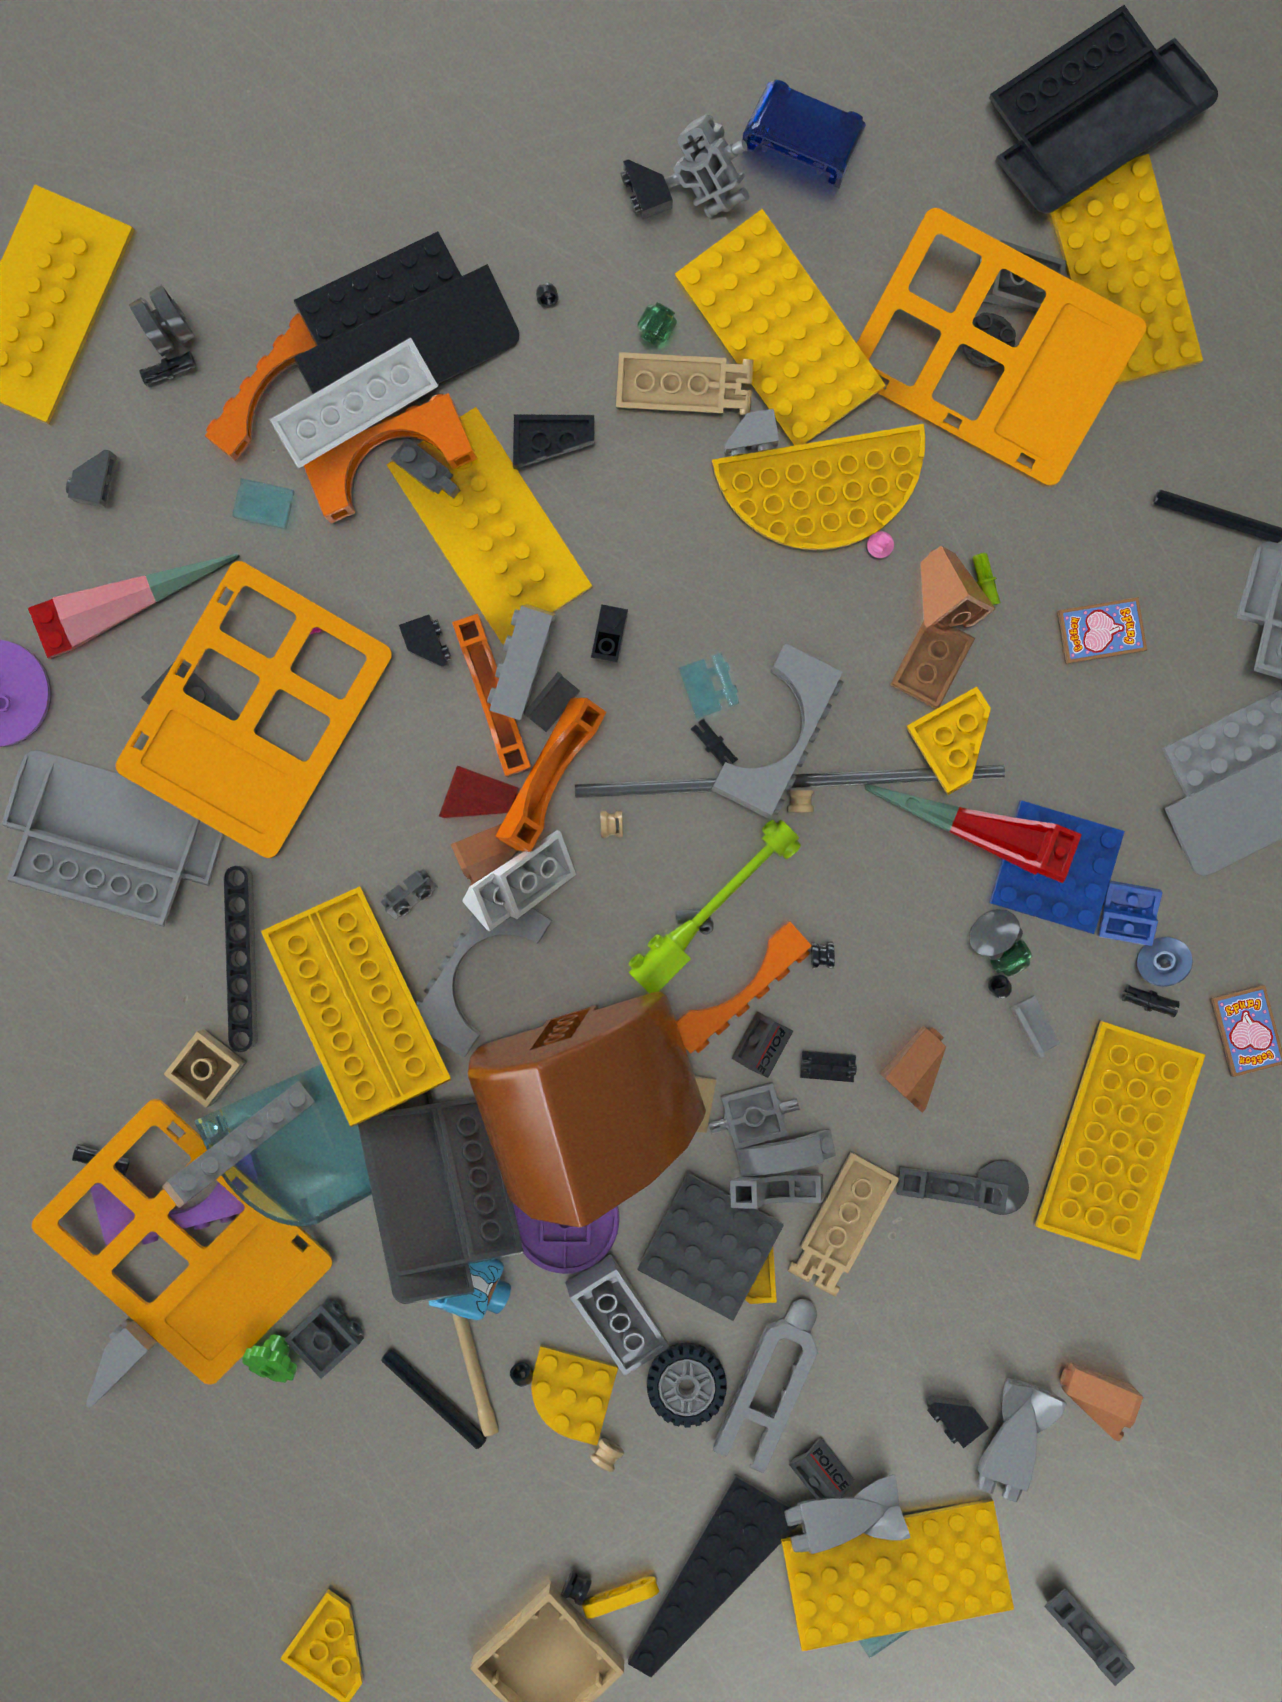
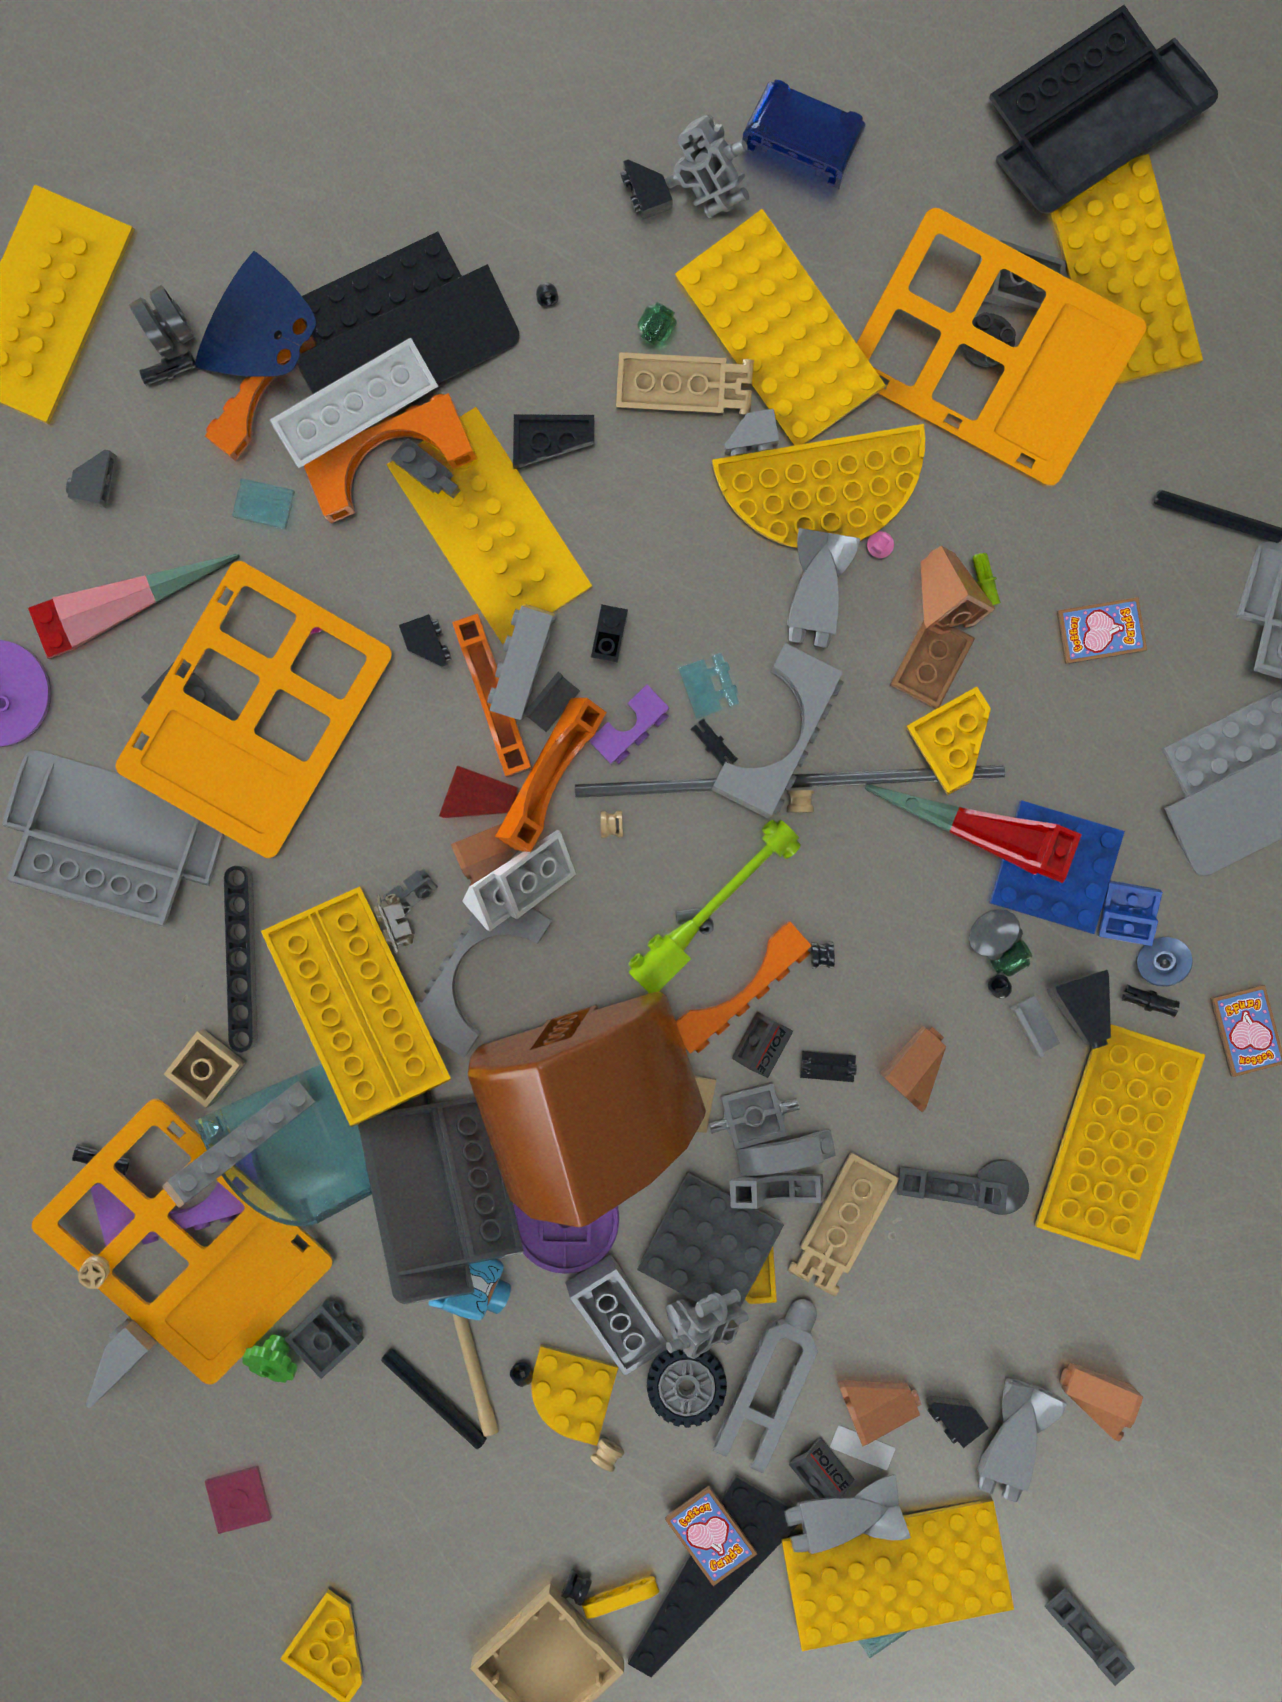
none -> tan wheel [78,1255,110,1289]
none -> dark blue piece [195,251,316,376]
none -> clear pink tile [205,1466,272,1534]
none -> dark tan hinge [374,894,414,953]
none -> medium lavender arch [589,685,669,765]
none -> light grey piece [665,1289,749,1359]
none -> tile [665,1486,757,1586]
none -> light grey hips [787,528,860,648]
none -> white sticker [830,1425,895,1470]
none -> nougat slope [837,1380,922,1447]
none -> black slope [1047,970,1111,1049]

